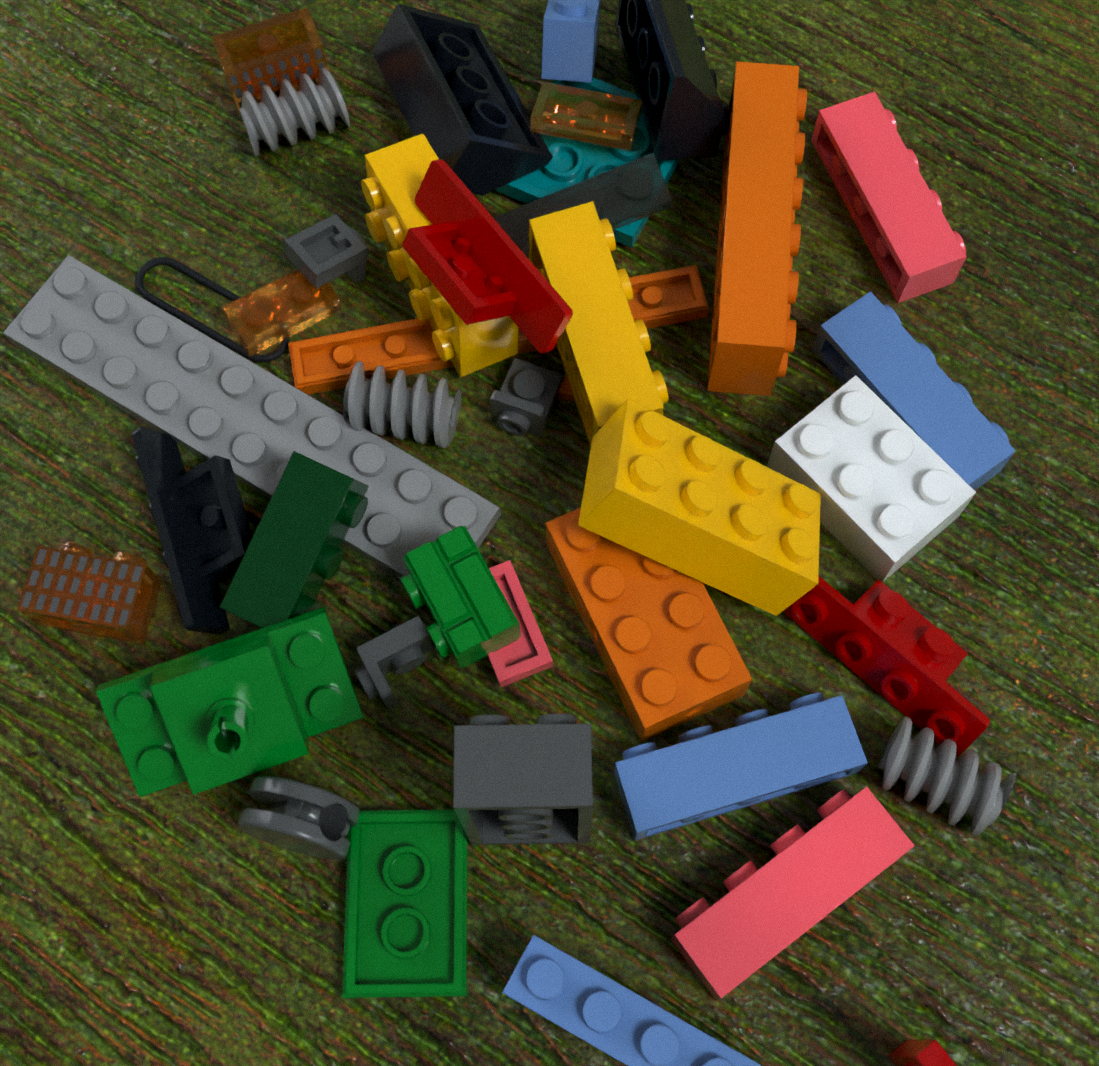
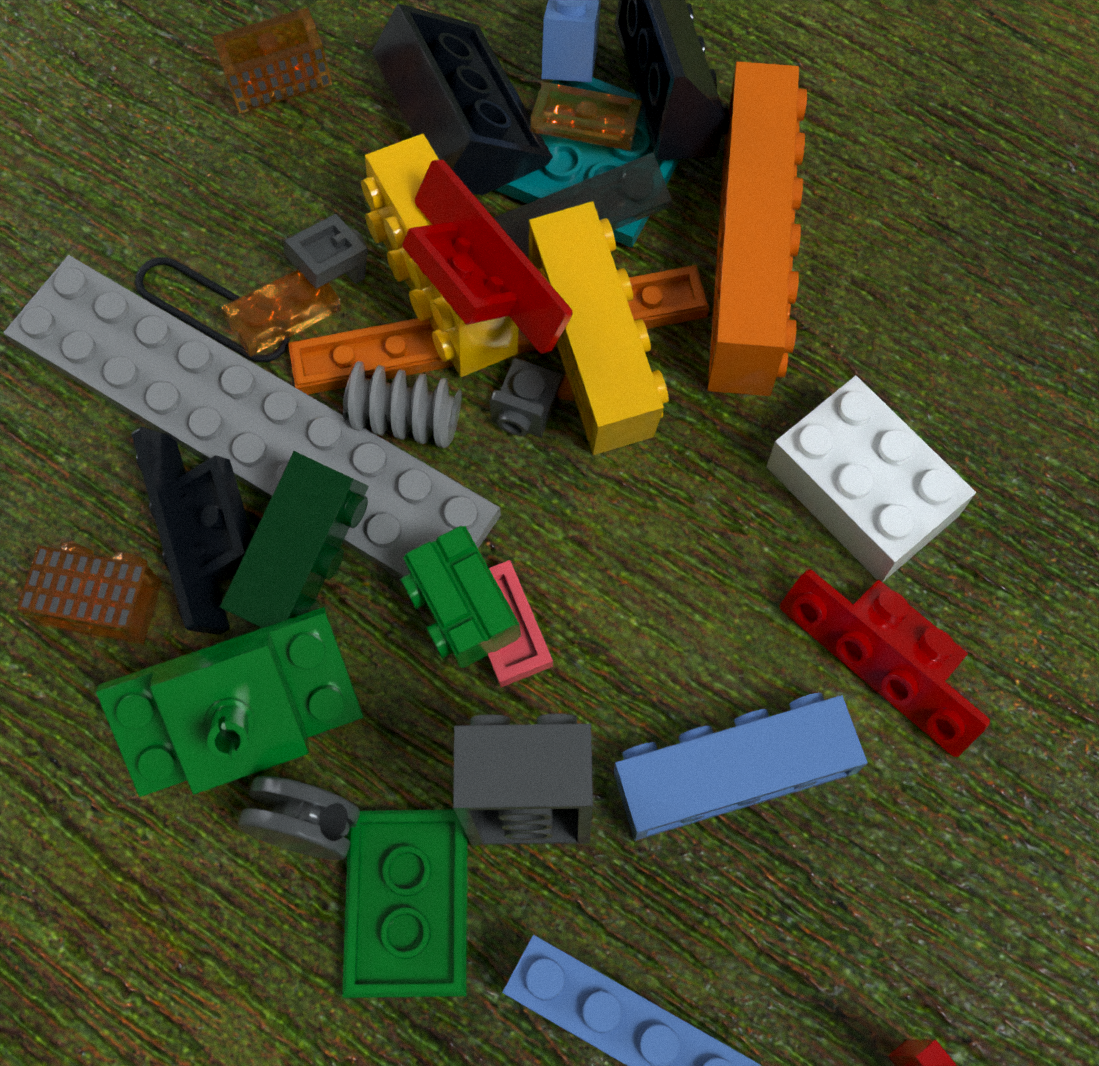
light grey piece [239,67,351,157] -> none
dark grey bracket [354,615,434,709] -> none
orange brick [546,508,752,743] -> none
yellow brick [578,399,821,616] -> none
coral brick [670,786,915,1001] -> none
coral brick [811,91,967,303] -> none
medium blue brick [812,291,1016,490] -> none
light grey piece [877,716,1017,838] -> none

